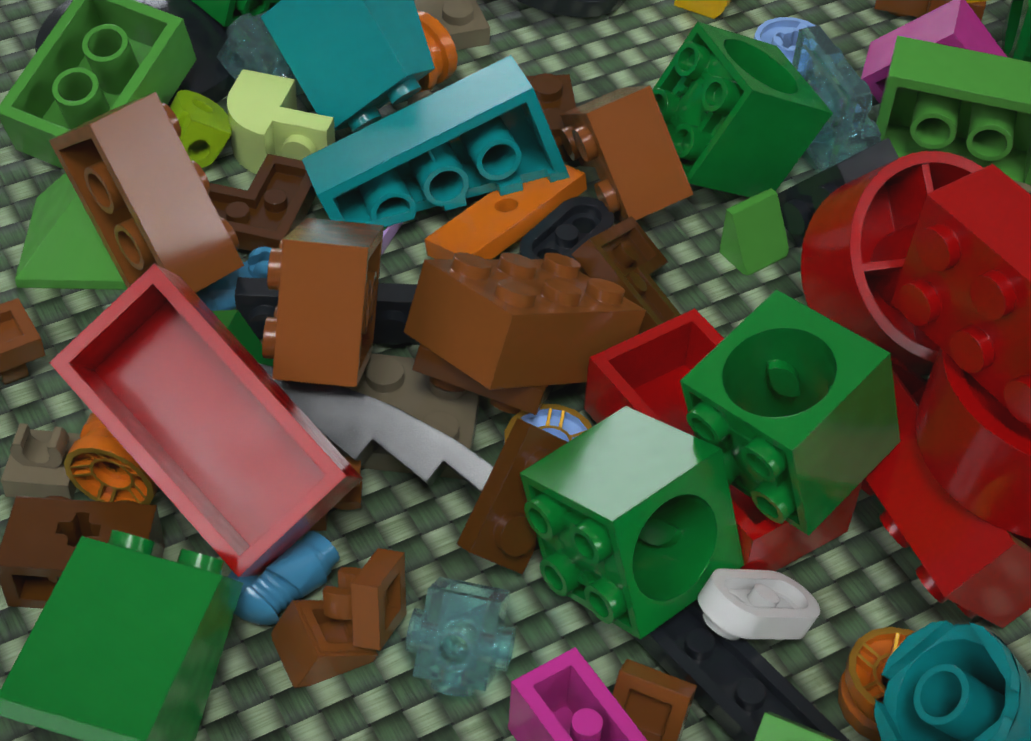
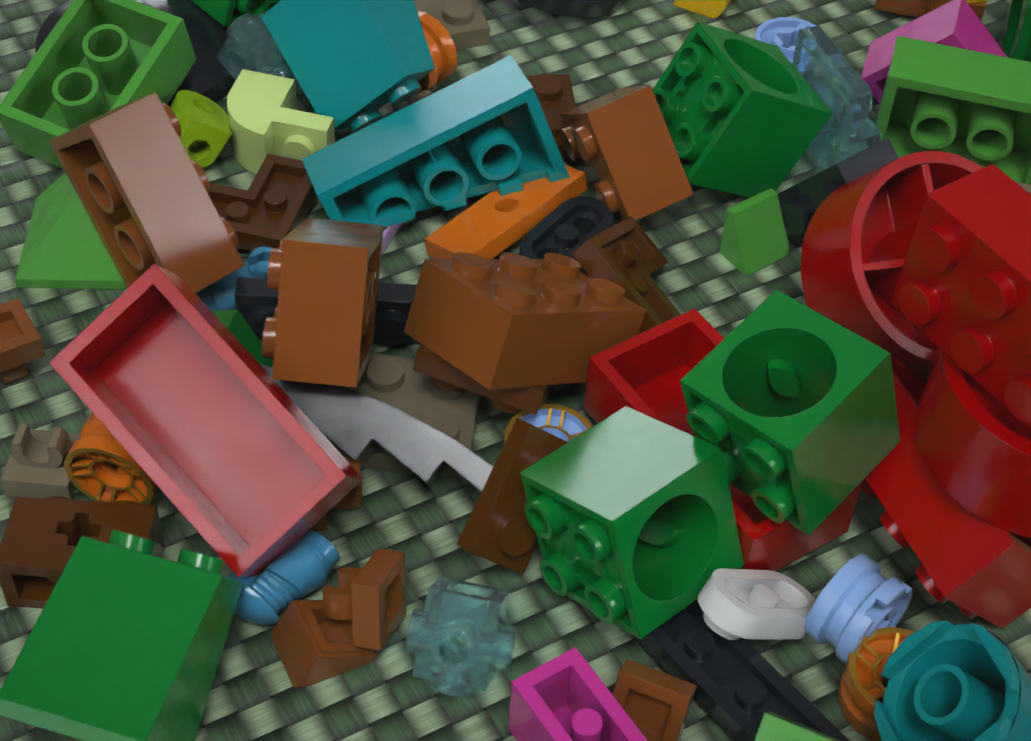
none -> light blue wheel [804,554,913,665]

